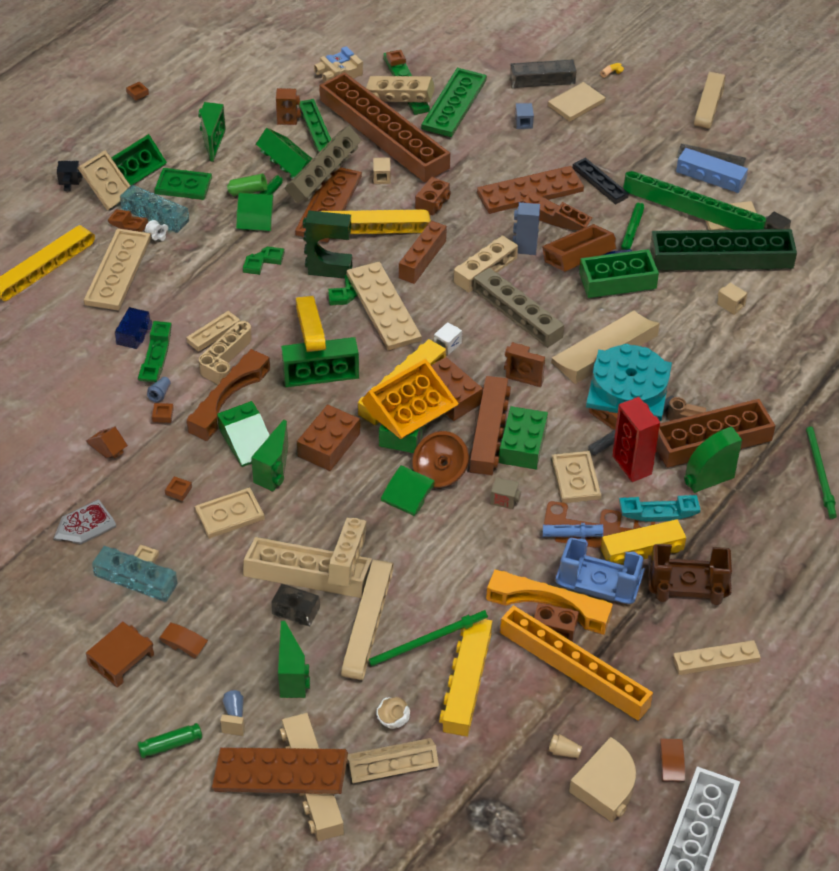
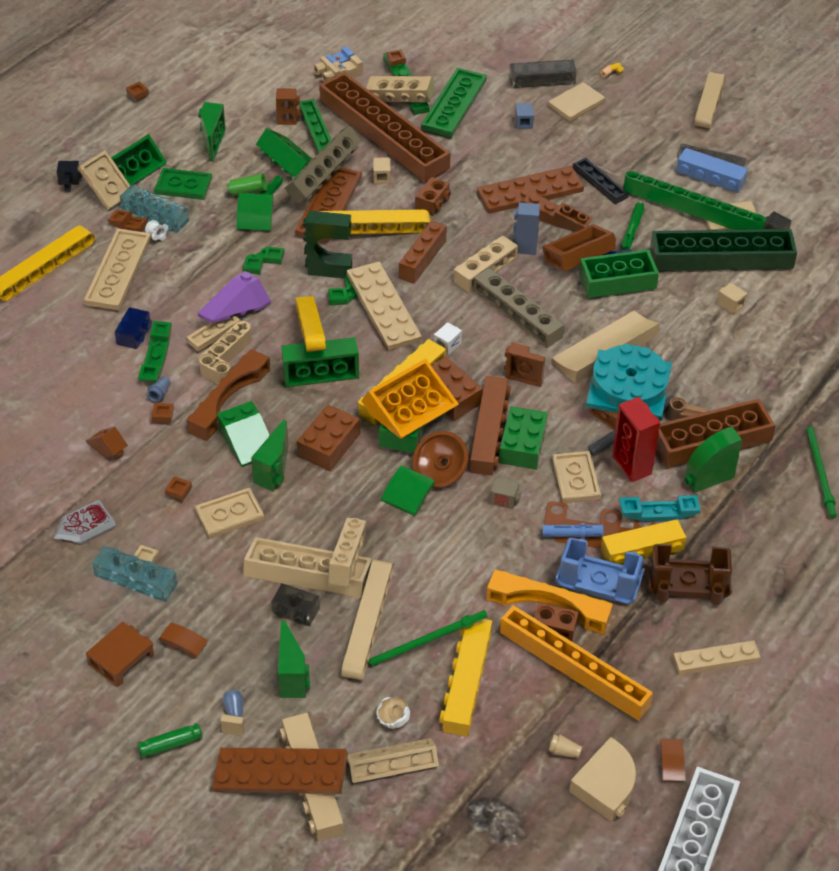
none -> medium lavender wedge [198,271,271,323]

